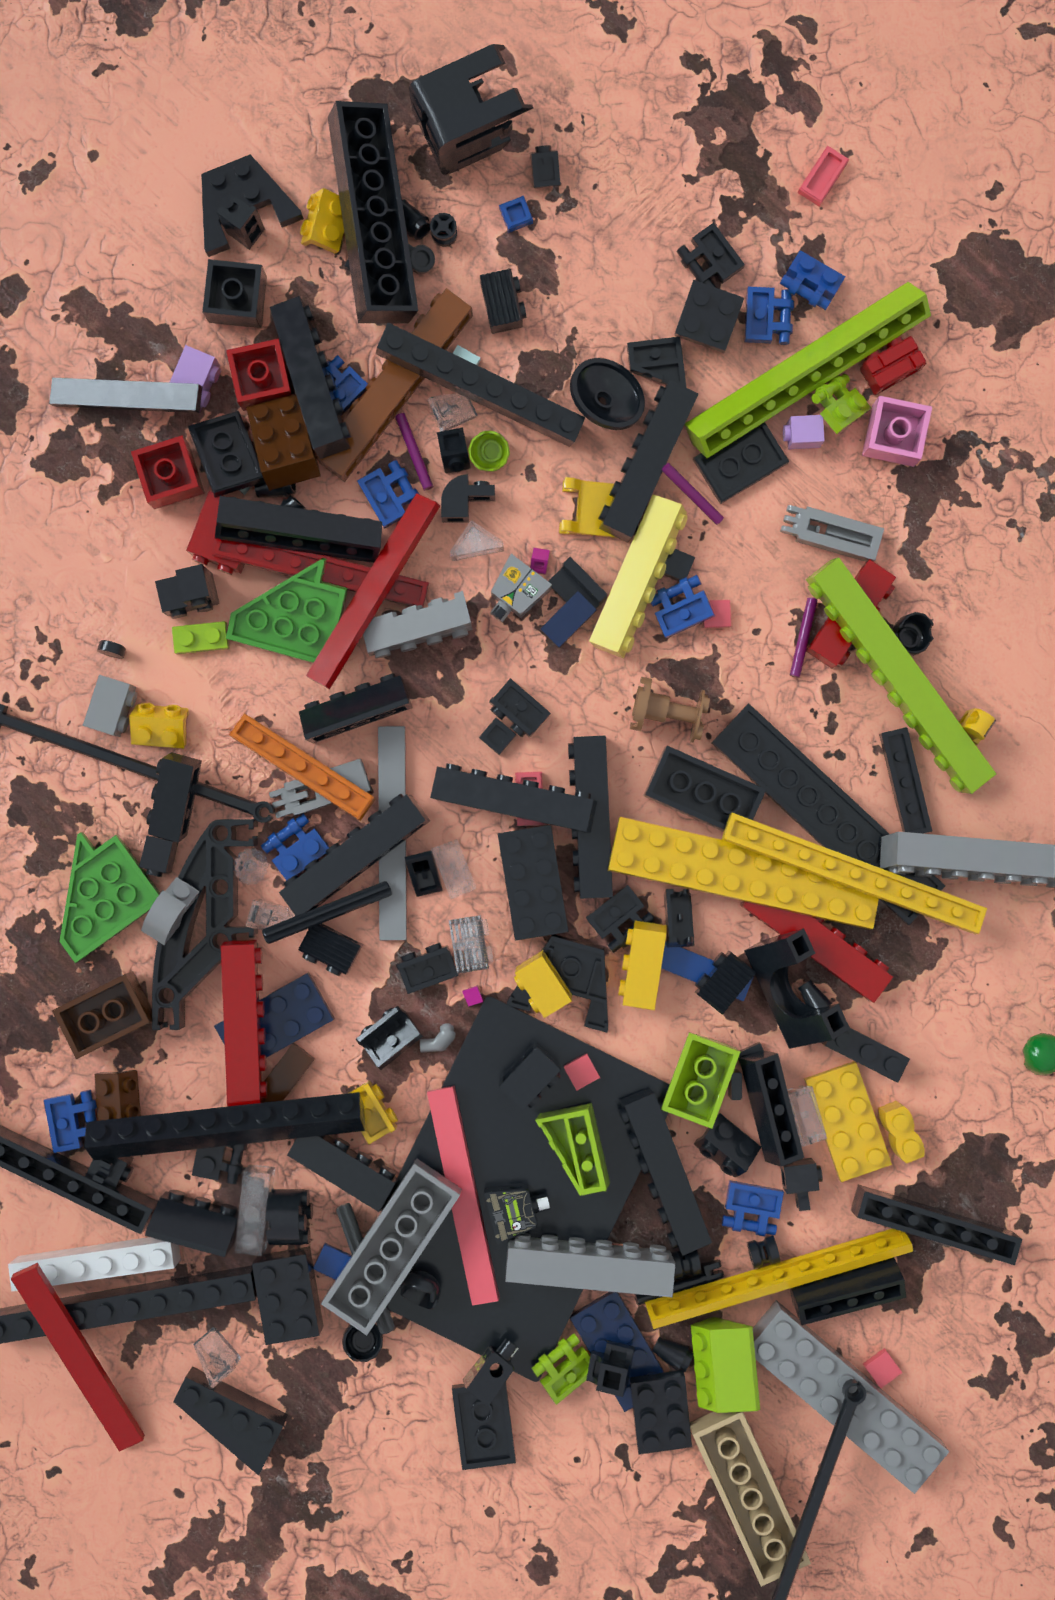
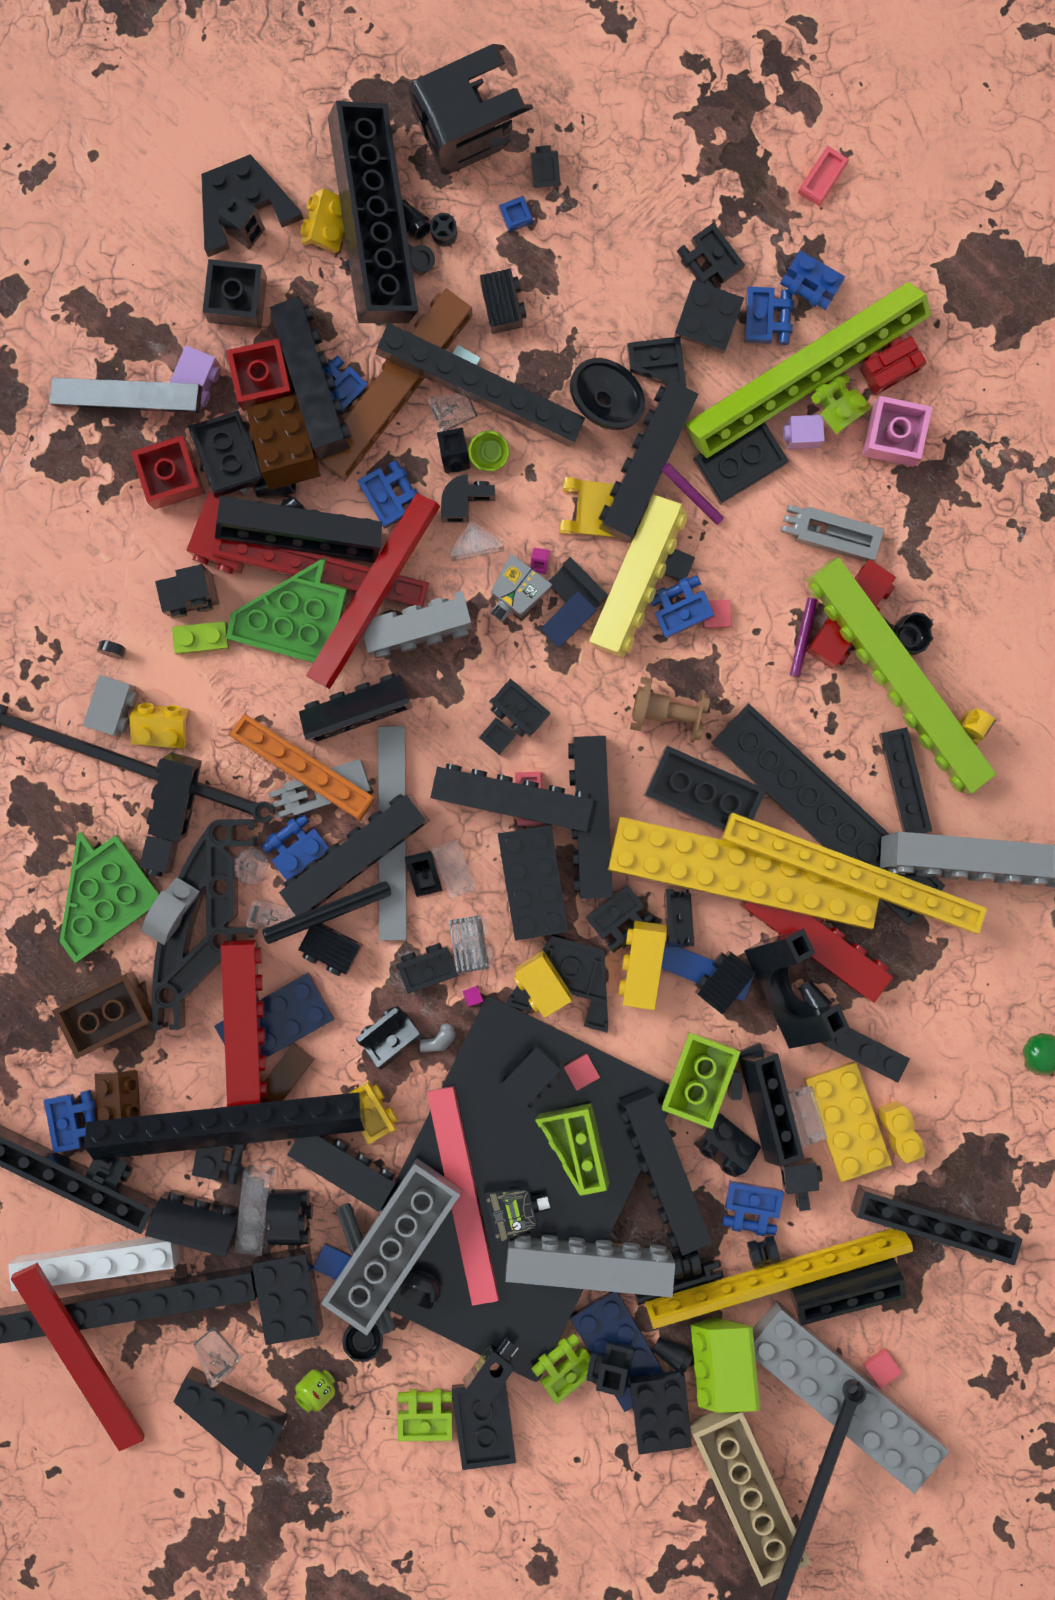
magenta bar [395,413,434,491] -> none
none -> lime head [294,1369,335,1412]
none -> lime plate [398,1388,453,1442]

